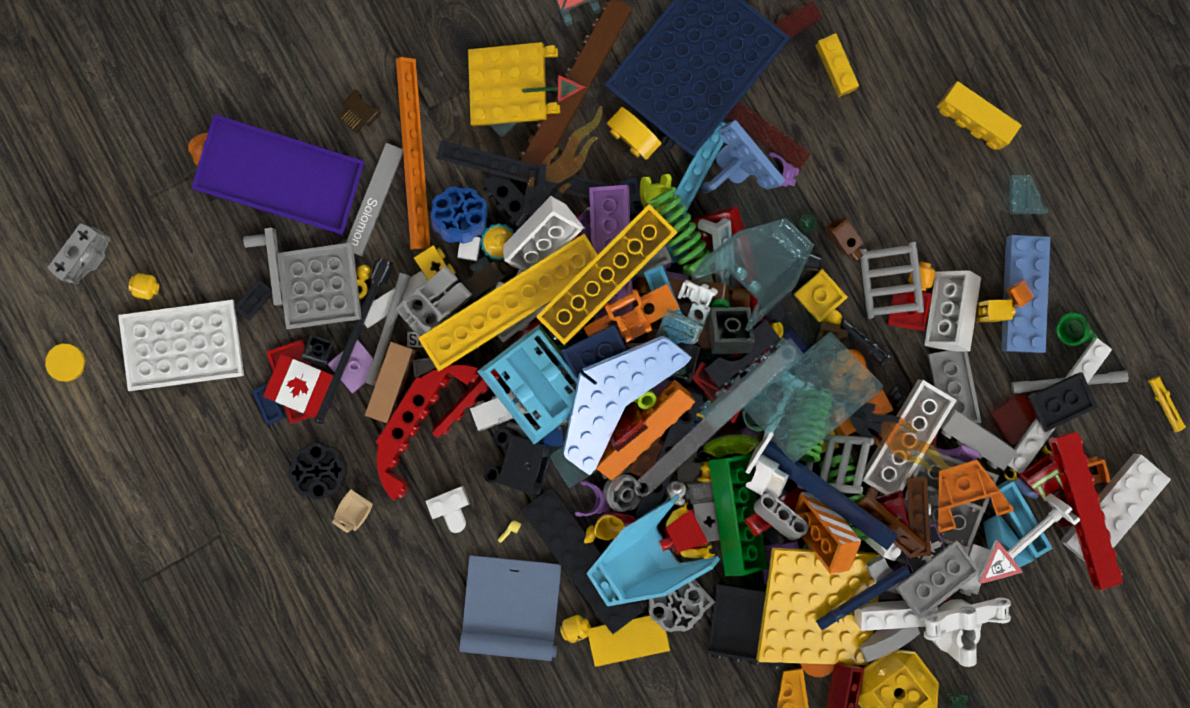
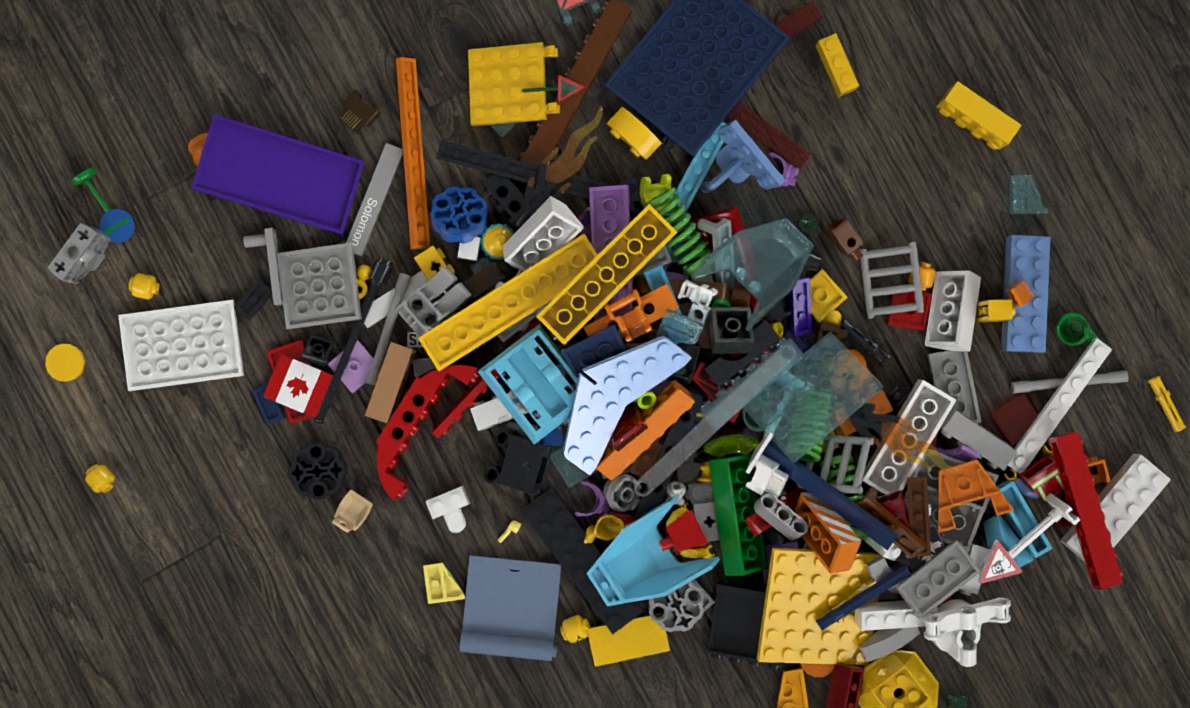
black plate [1028,372,1098,432] -> none
none -> piece [71,167,135,243]
none -> yellow head [85,464,115,493]
none -> light yellow wing [423,562,465,604]
none -> dark purple plate [789,276,812,336]

